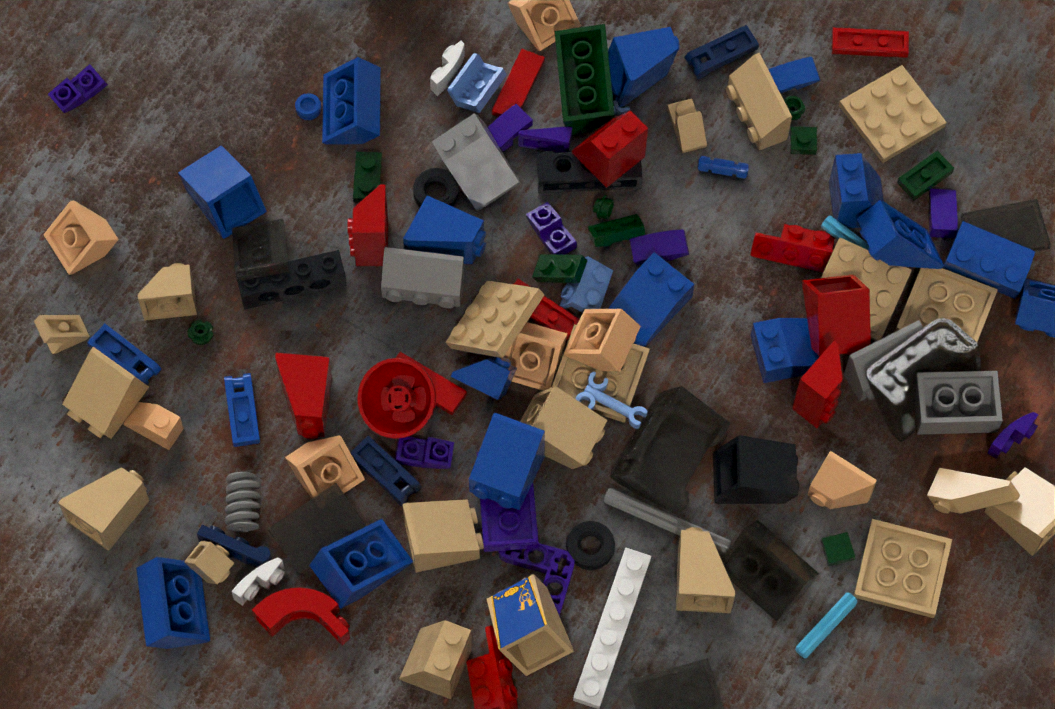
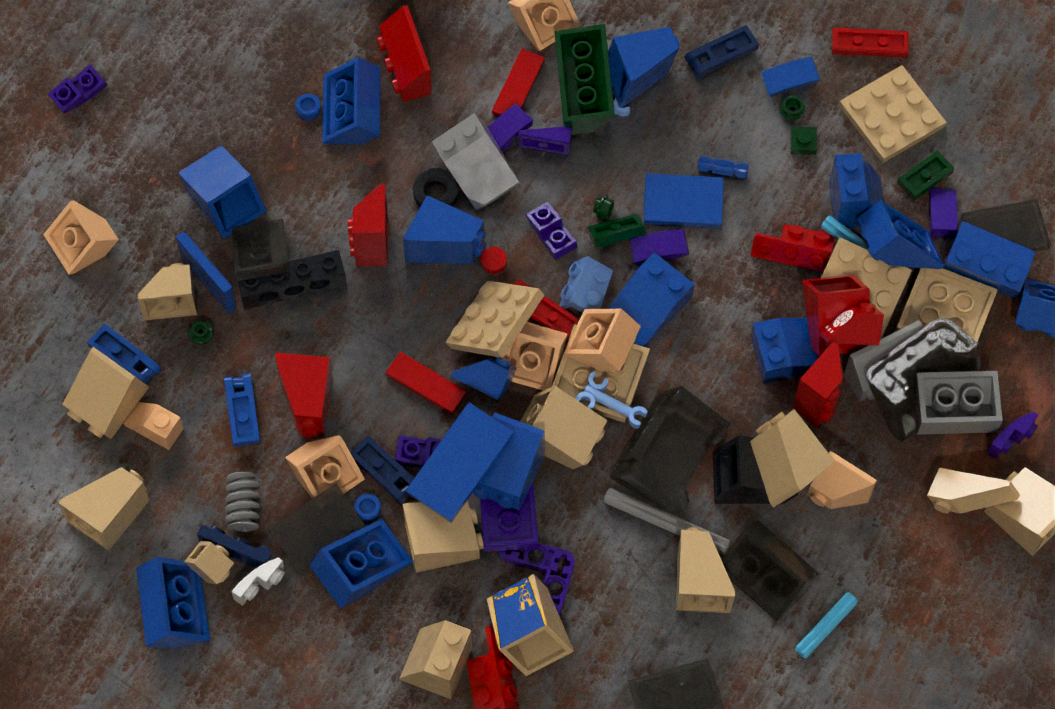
tan slope [34,315,90,354] -> none
red arch [252,588,350,646] -> none
dark green plate [353,151,382,203] -> none
red piece [357,358,436,439] -> none
light grey slope [381,247,464,308] -> none
white slope [430,41,465,96] -> none
medium blue bracket [447,53,507,113] -> none
dark green plate [532,254,588,283] -> none
black brick [536,150,642,193] -> none
black tyre [566,521,615,570] -> none
red slope [572,111,648,188] -> none
white plate [573,547,651,709] -> none
tan slope [667,99,707,153] -> none
tan slope [726,53,792,150] -> none
dark green tile [821,532,855,566] -> none
tan plate [854,519,952,618] -> none
none -> blue tile [176,232,236,314]
none -> blue tile [354,494,381,523]
none -> red slope [376,5,432,102]
none -> blue tile [406,402,514,523]
none -> red tile [481,247,507,274]
none -> blue tile [643,173,723,228]
none -> tan slope [750,409,835,508]
none -> red slope [820,303,884,346]

